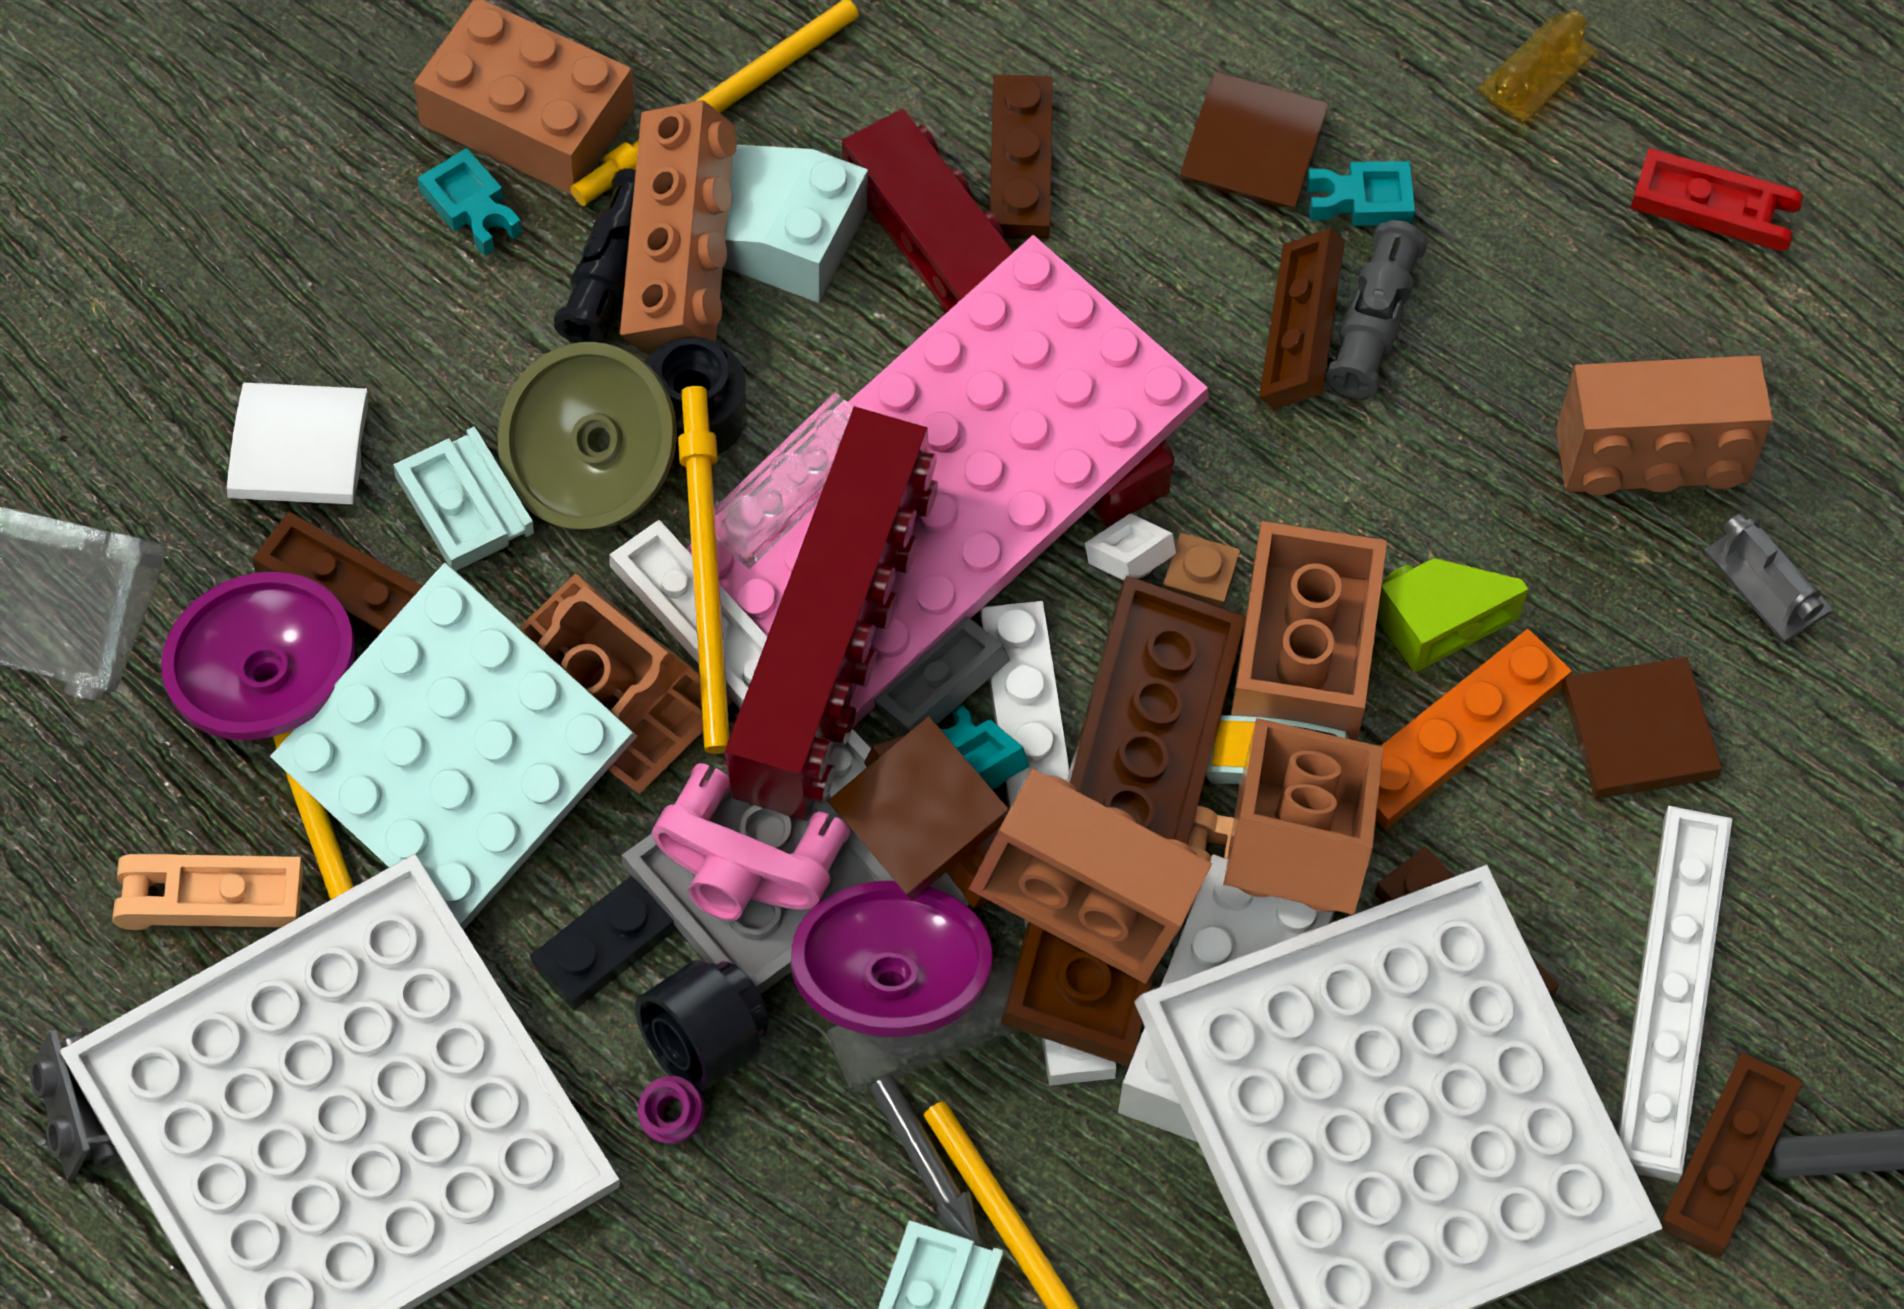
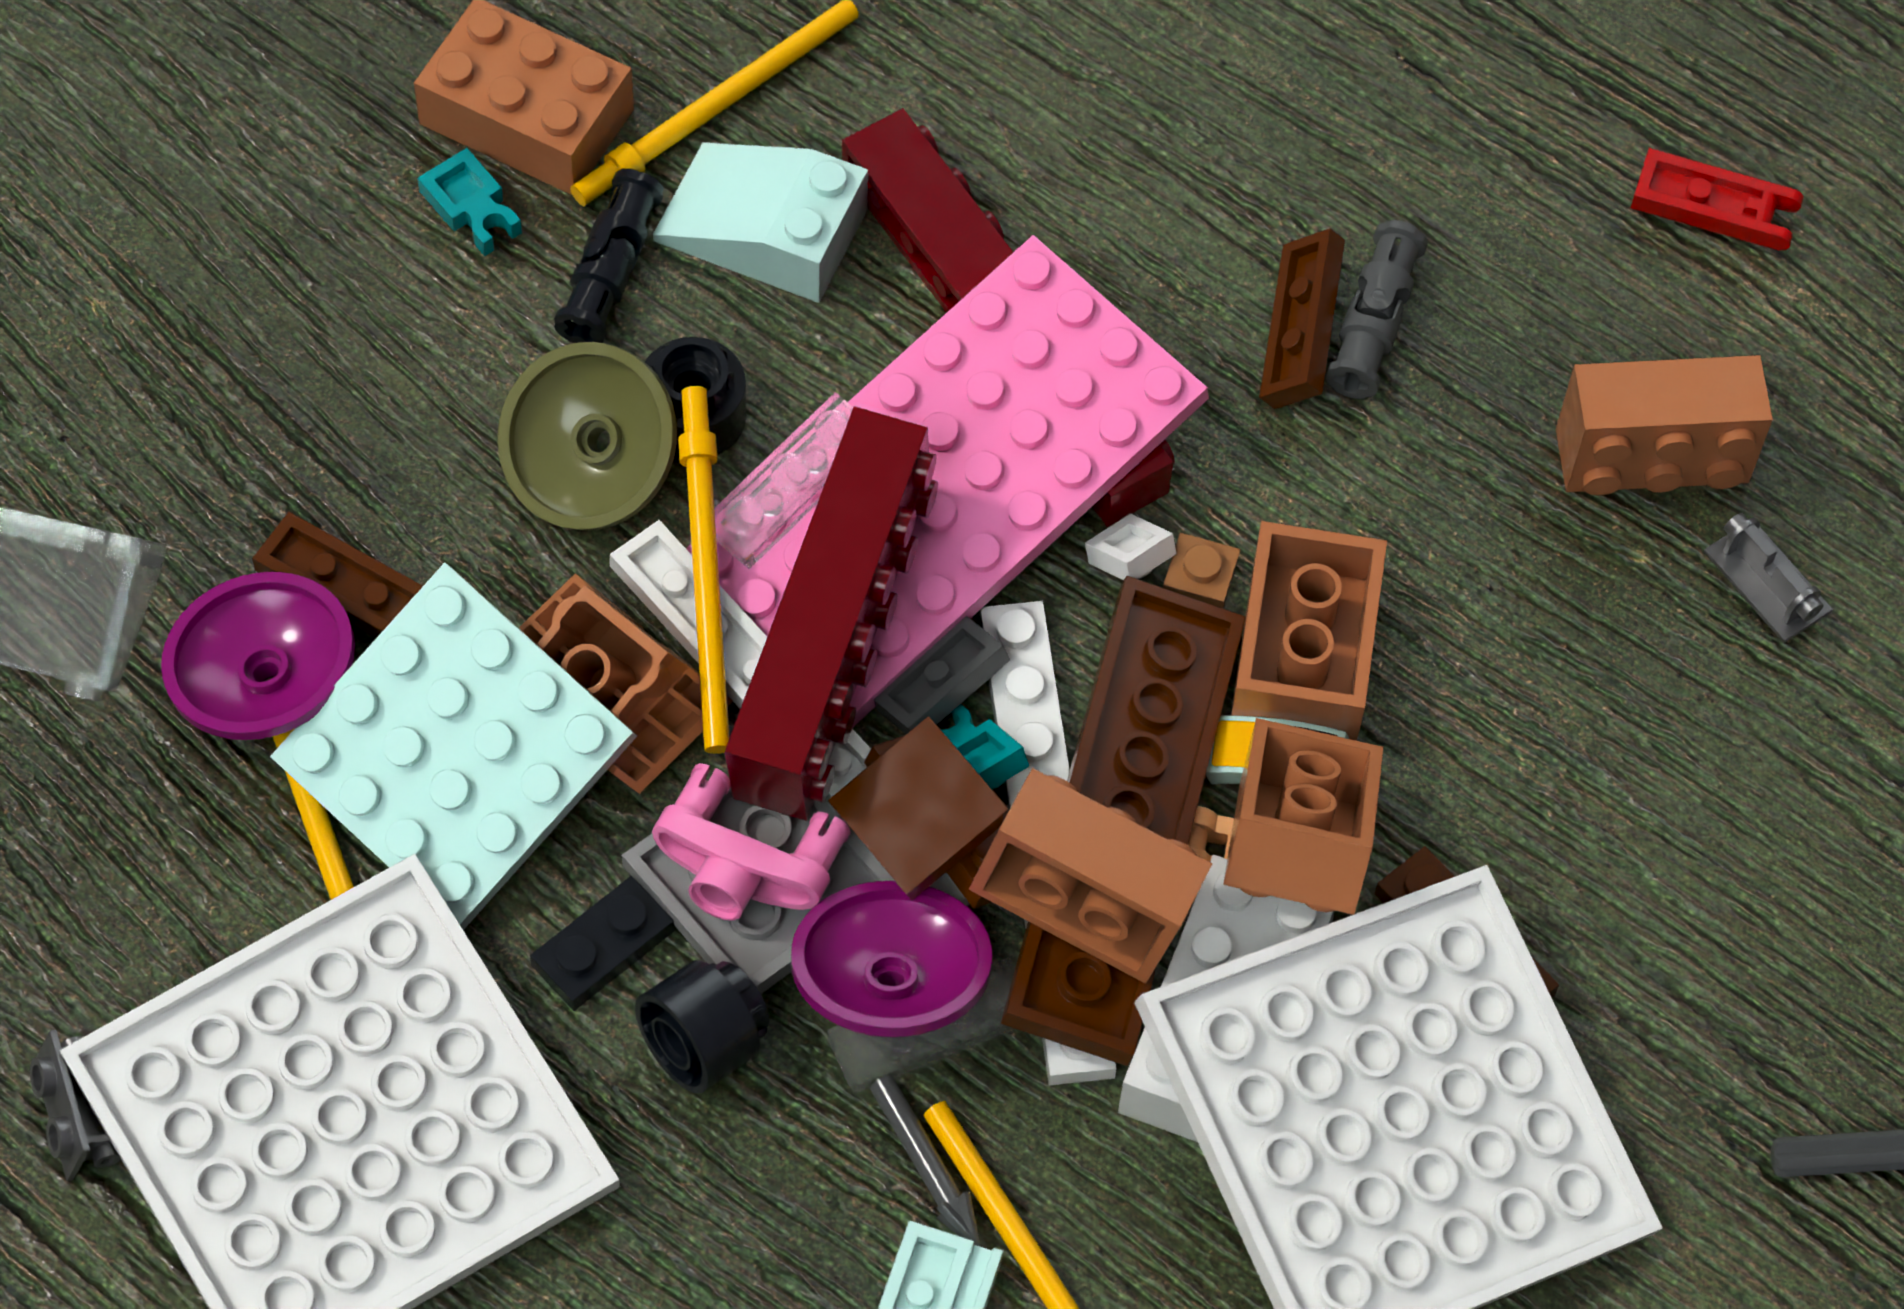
light nougat plate [112,854,303,930] -> none
white slope [227,382,368,504] -> none
light aqua plate [393,426,534,571] -> none
nougat brick [620,100,737,355] -> none
magenta plate [638,1076,705,1144] -> none
reddish brown plate [989,74,1053,239] -> none
reddish brown slope [1180,71,1330,212] -> none
teal plate [1307,161,1415,226] -> none
orange plate [1376,628,1572,831] -> none
lime slope [1377,558,1529,673] -> none
clear yellow hinge [1477,10,1597,124] -> none
reddish brown tile [1562,657,1722,799] -> none
white tile [1617,806,1732,1183] -> none
reddish brown plate [1661,1052,1803,1258] -> none

